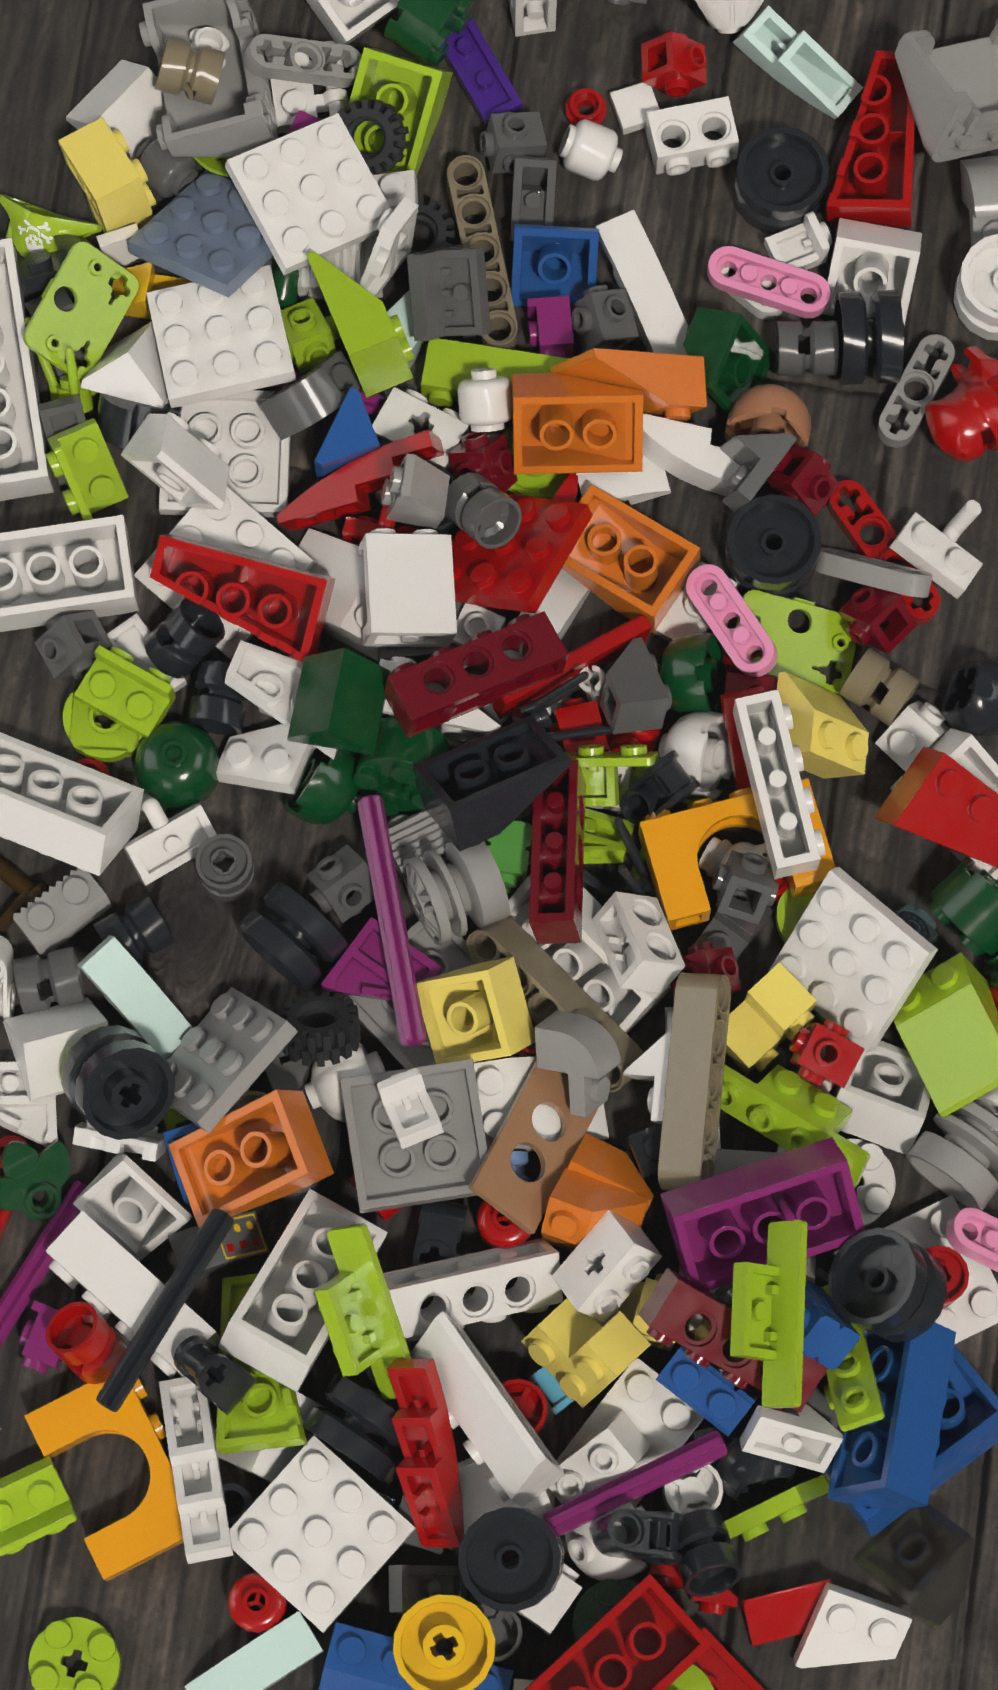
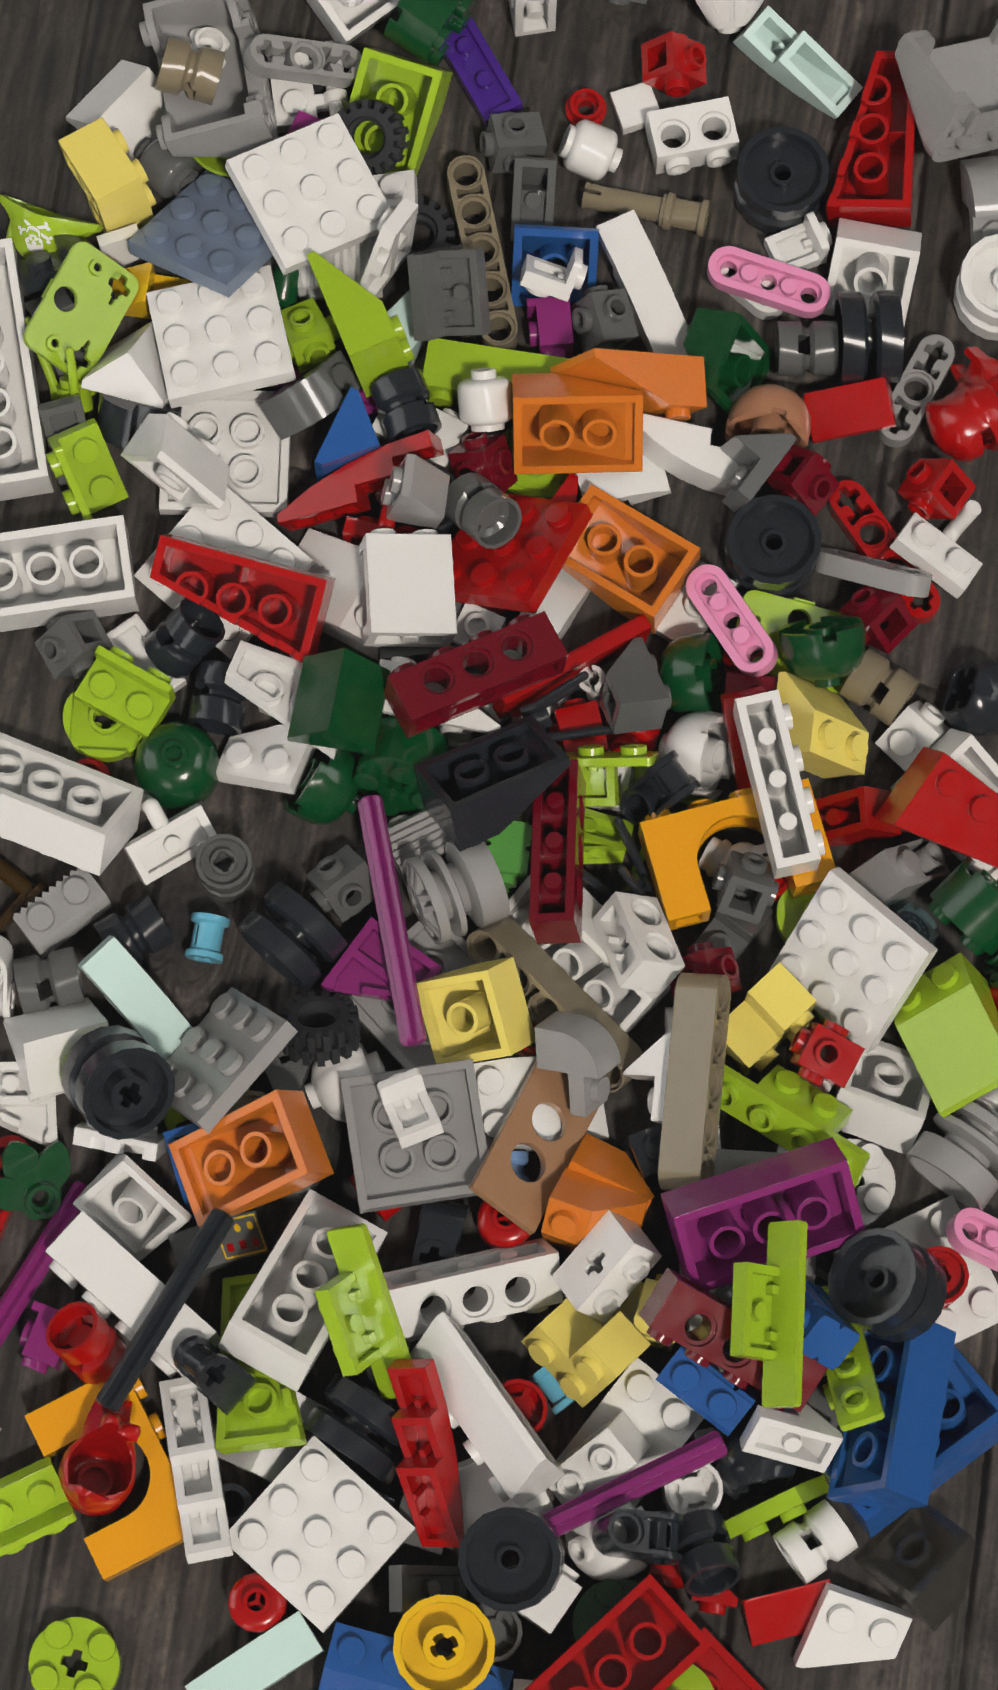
none -> red piece [59,1392,141,1516]
none -> medium azure bush [185,912,230,964]
none -> black wheel [370,368,442,443]
none -> white bracket [520,247,588,302]
none -> dark tan pin [581,182,711,237]
none -> white wheel [772,1499,858,1584]
none -> dark green cylinder [779,615,866,688]
none -> red slope [803,377,896,444]
none -> red slope [815,786,901,846]
none -> light grey slope [848,838,951,907]
none -> red brick [897,458,977,520]

